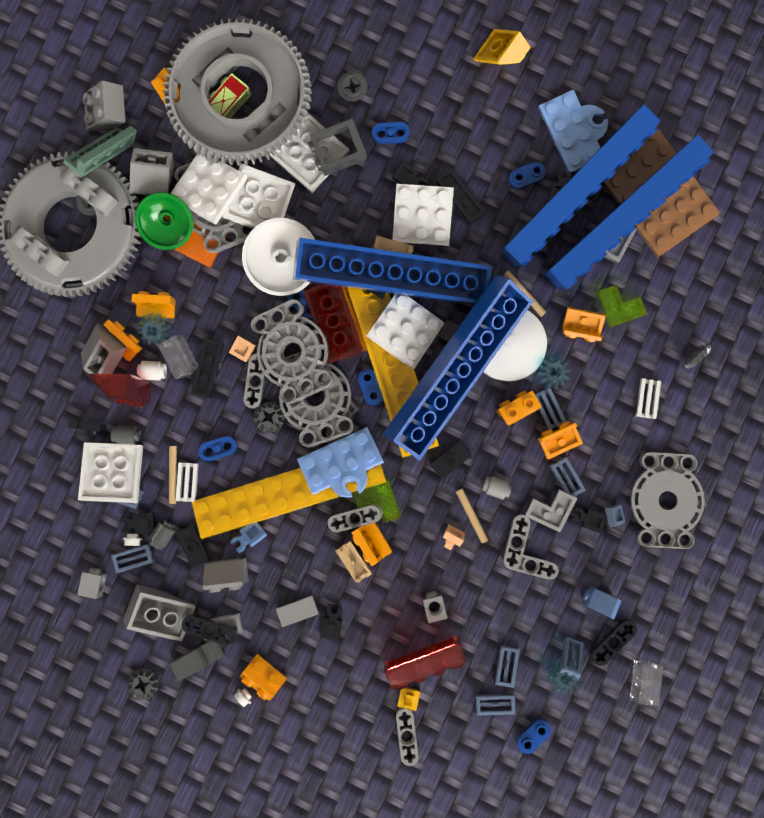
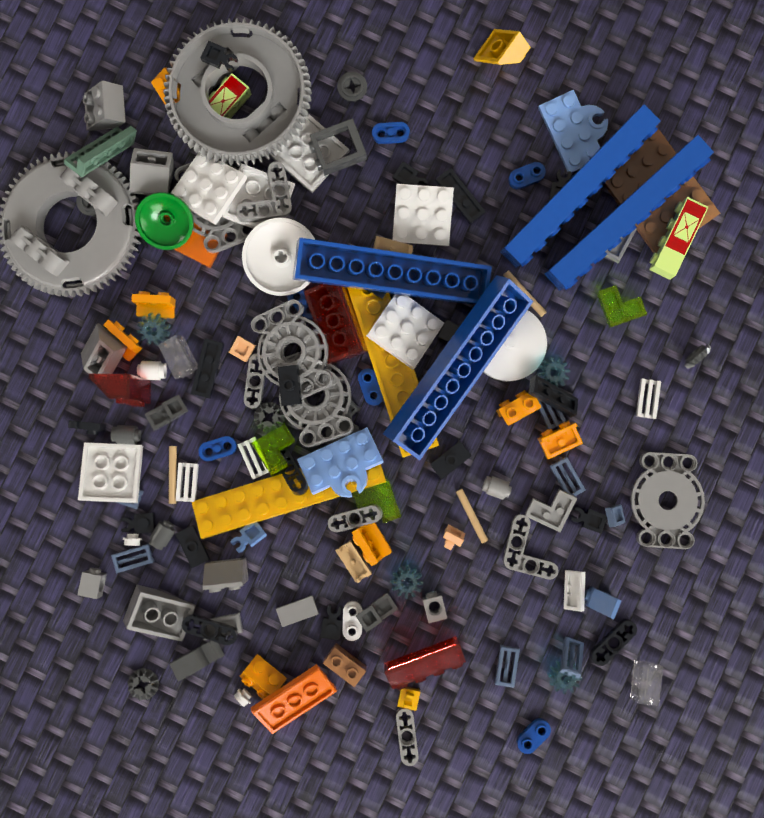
sand blue tile [475,693,515,716] -> none
light orange bracket [562,307,606,342] -> none
none -> dark grey slope [144,395,188,432]
none -> black plate [200,41,238,72]
none -> light grey beam [236,162,292,222]
none -> white tile [237,437,271,479]
none -> clear neon green plate [251,424,295,476]
none -> orange tile [251,664,337,734]
none -> black beam [272,446,308,496]
none -> black plate [278,365,302,406]
none -> medium nougat brick [323,643,367,687]
none -> white plate [343,601,362,641]
none -> dark grey slope [356,592,398,633]
none -> clear light blue gear [390,565,423,599]
none -> black plate [529,375,578,417]
none -> white plate [564,570,586,612]
none -> yellowish green brick [649,197,708,280]

